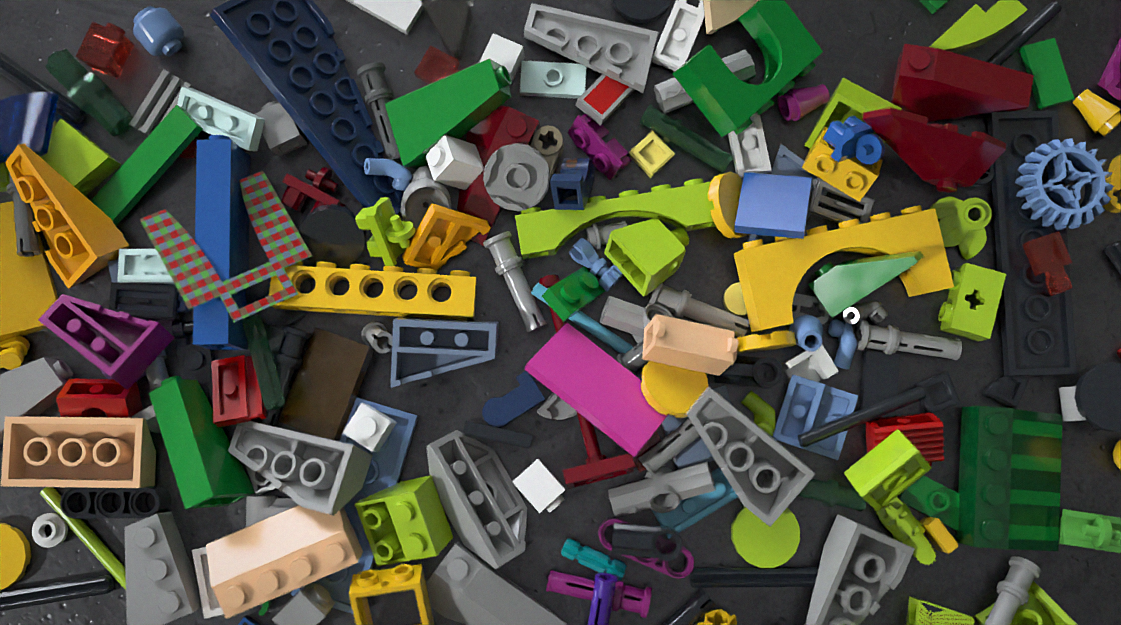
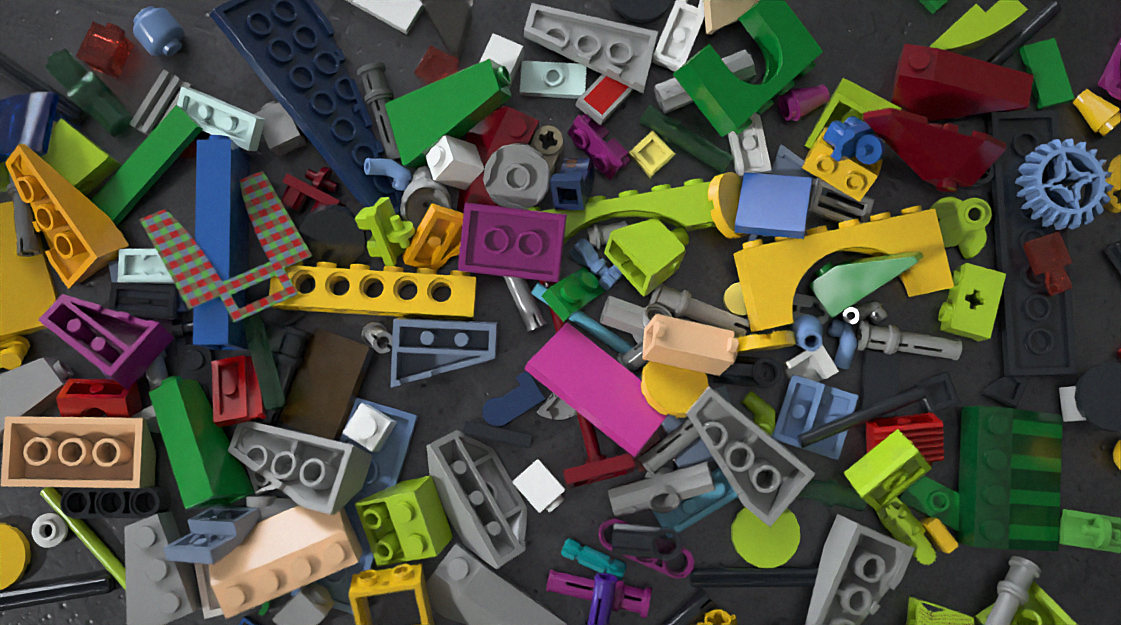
none -> sand blue slope [163,506,261,564]
none -> magenta tile [458,203,567,282]

